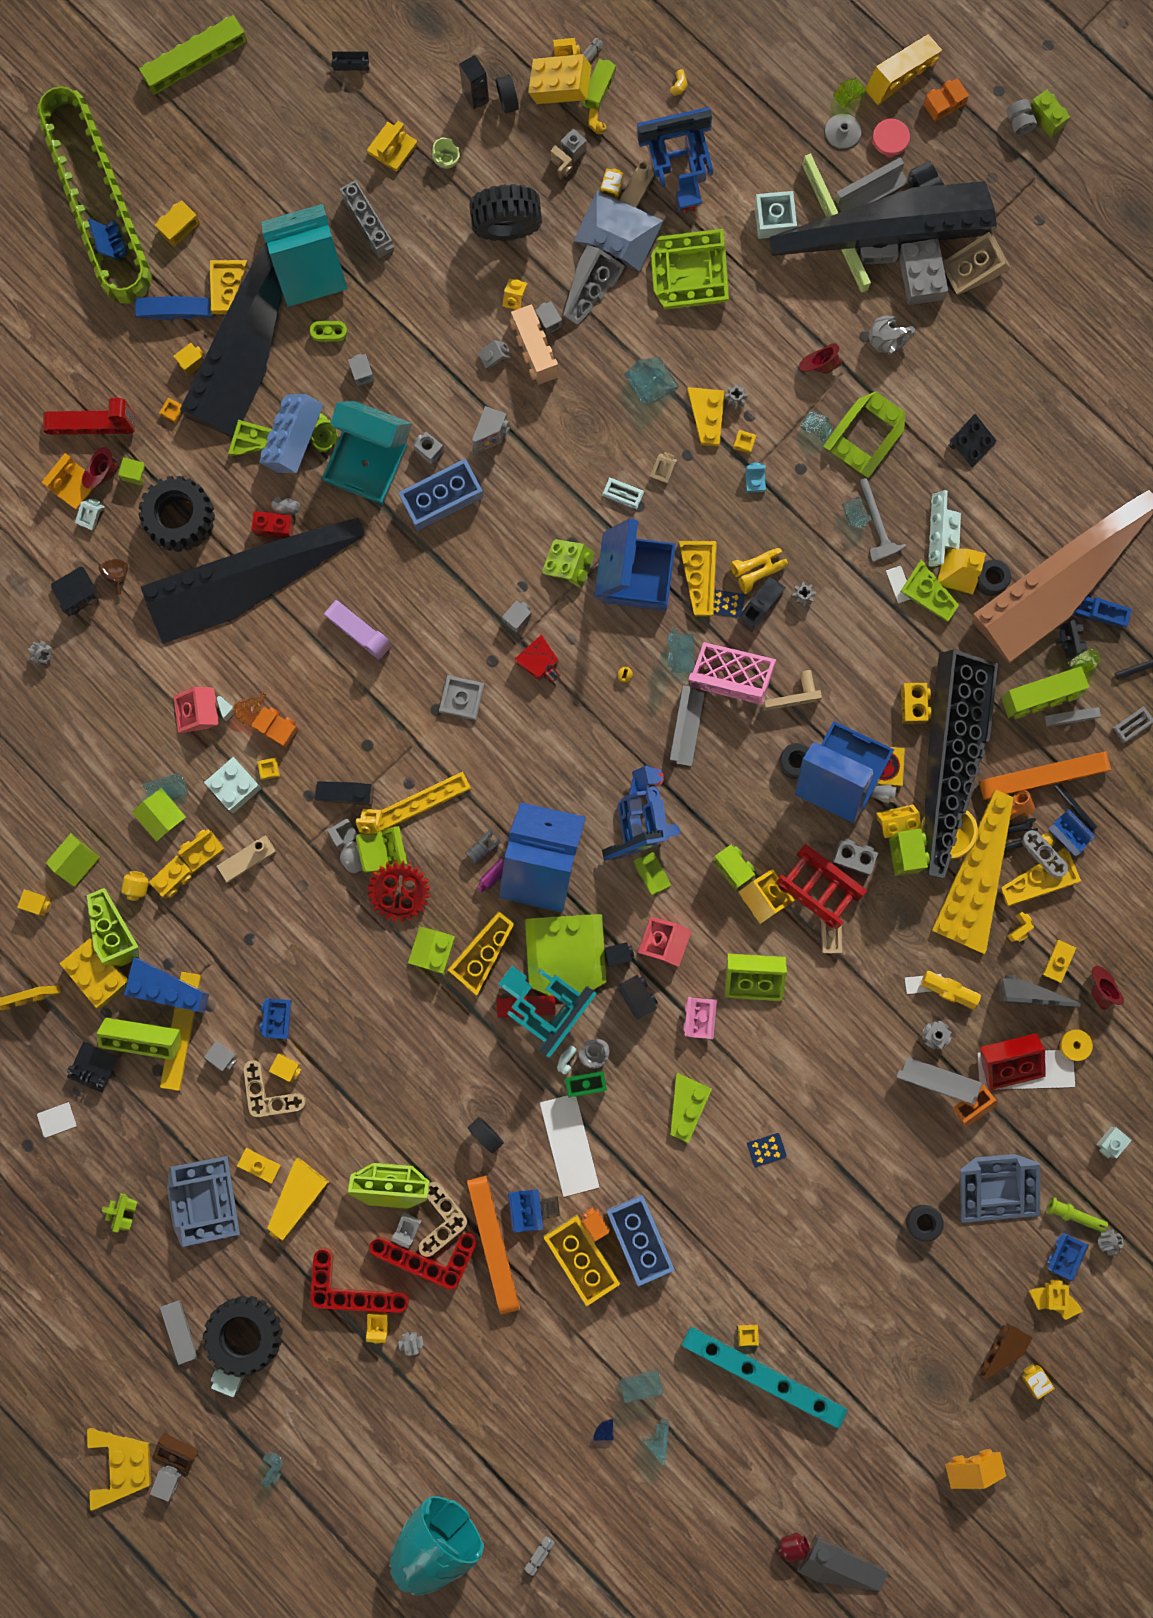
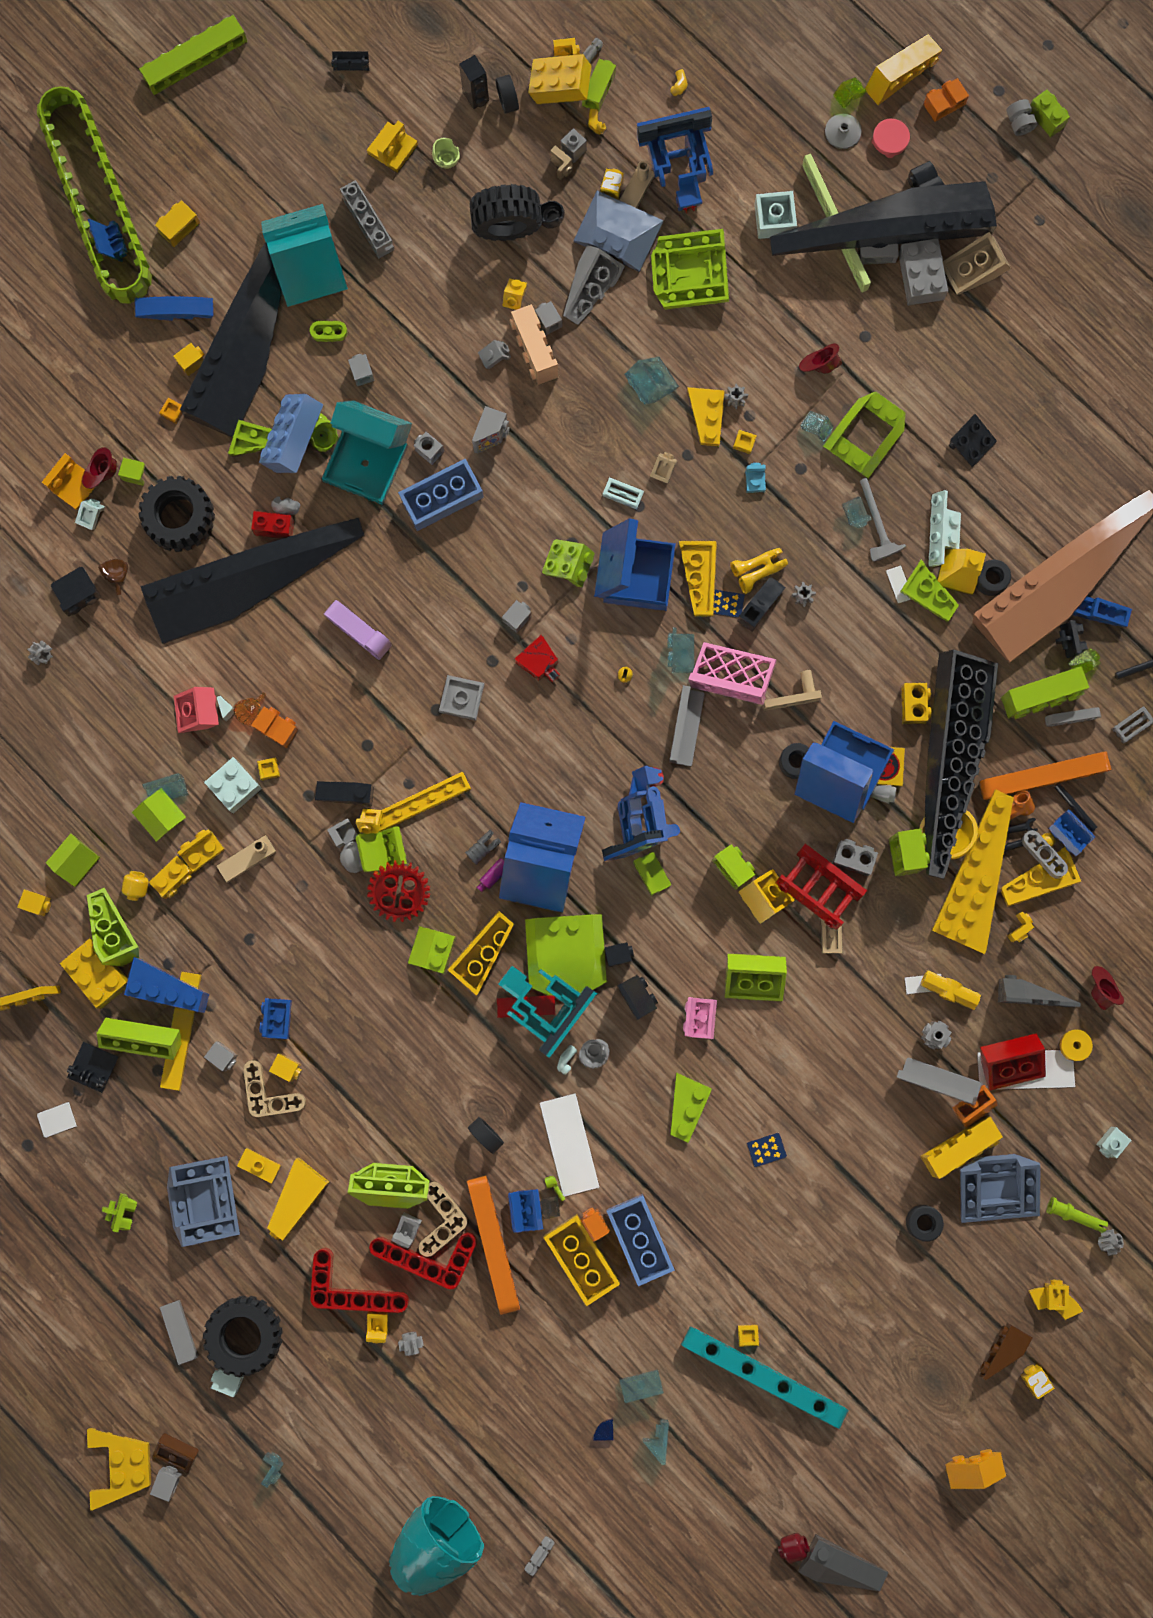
red beam [43,397,135,435] -> none
yellow wing [210,260,247,314] -> none
green brick [565,1071,607,1098] -> none
coral slope [637,916,692,967] -> none
light grey panel [835,157,908,212] -> none
light grey helmet [869,315,915,355] -> none
yellow bracket [876,805,922,838] -> none
yellow plate [1042,940,1076,983] -> none
blue bracket [1047,1233,1089,1282] -> none
none -> black hair [540,201,565,229]
none -> lime hand [545,1176,565,1202]
none -> yellow wedge [920,1116,1003,1179]

